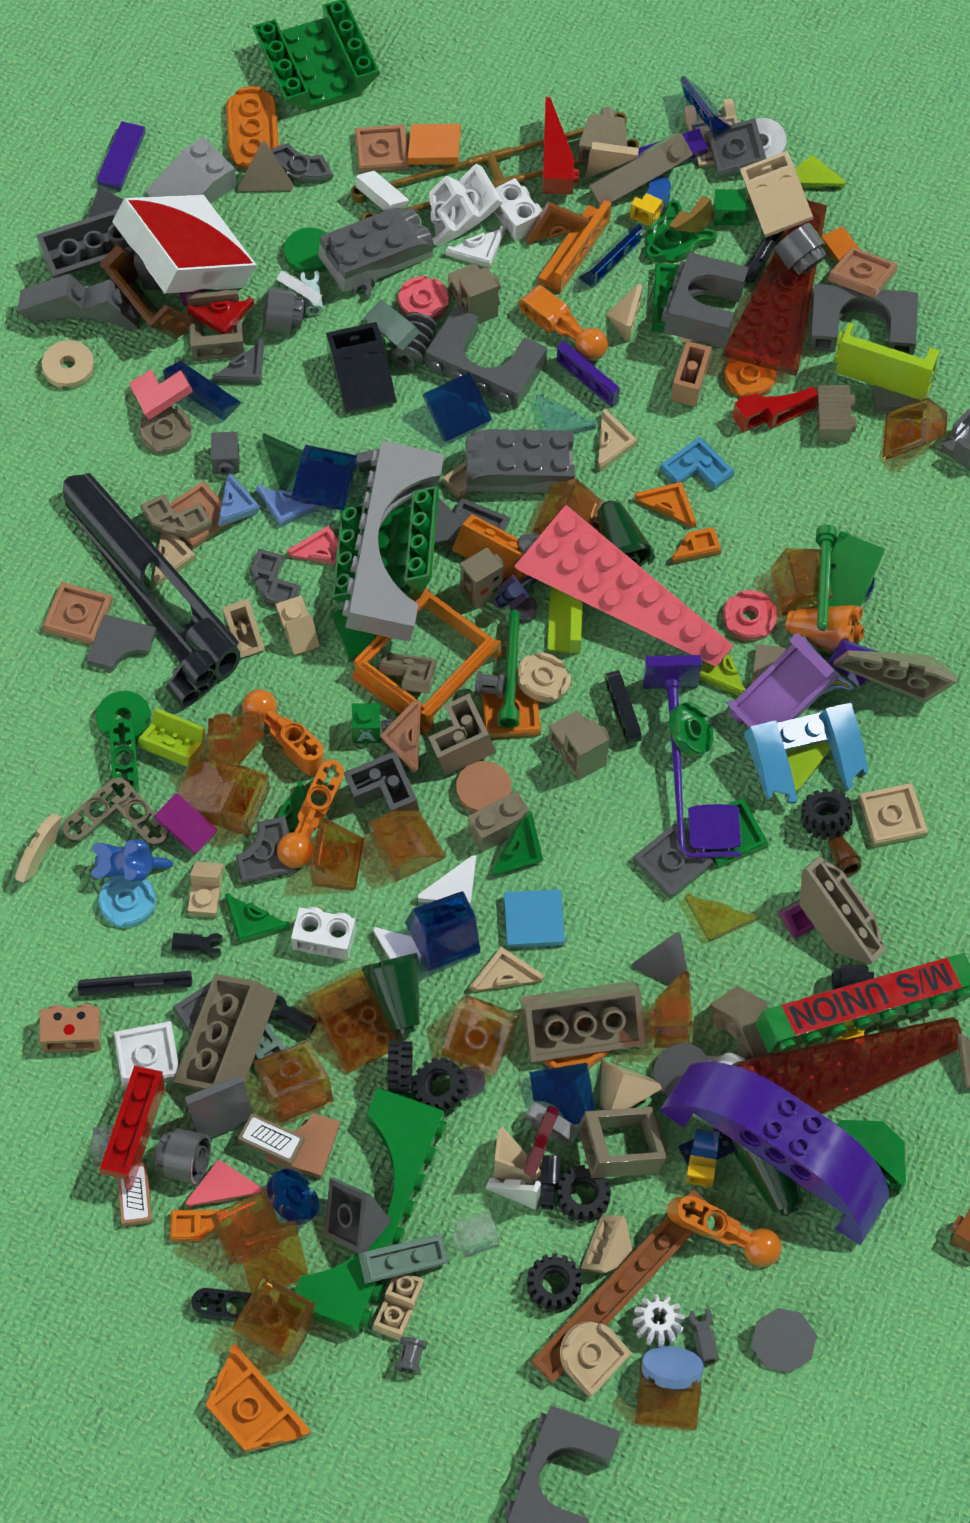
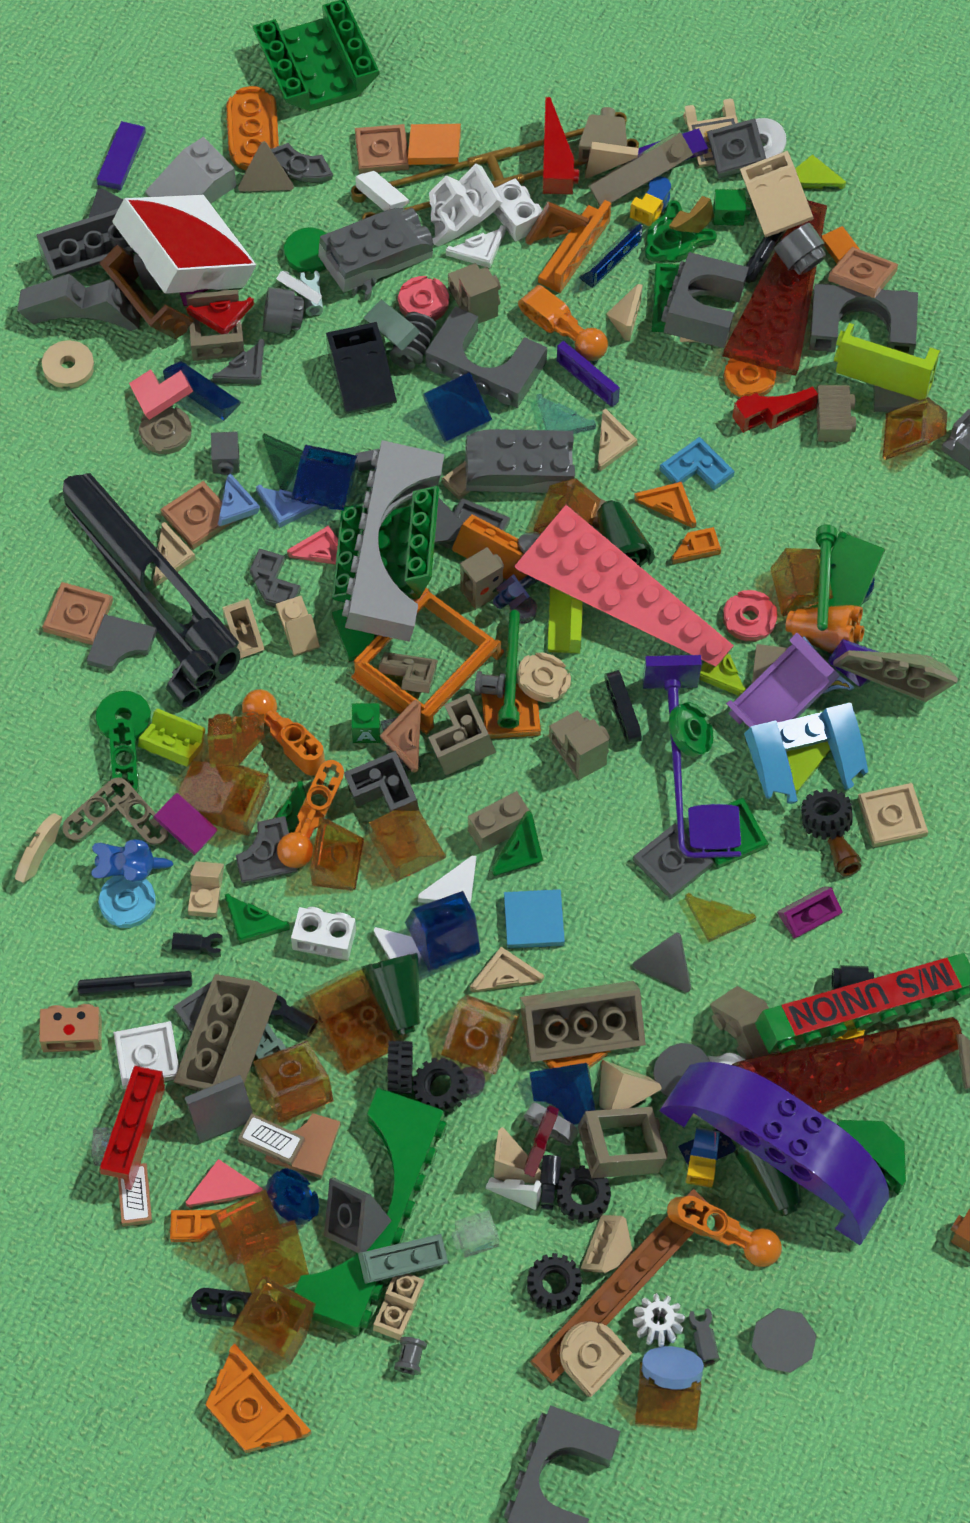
dark tan tile [140,494,213,539] -> none
dark grey piece [155,1128,211,1185] -> none
nougat tile [456,761,511,813] -> none
clear orange slope [647,971,693,1048] -> none
nougat brick [671,341,712,407] -> none
clear blue slope [680,76,731,136] -> none
dark tan wedge [800,856,886,965] -> none

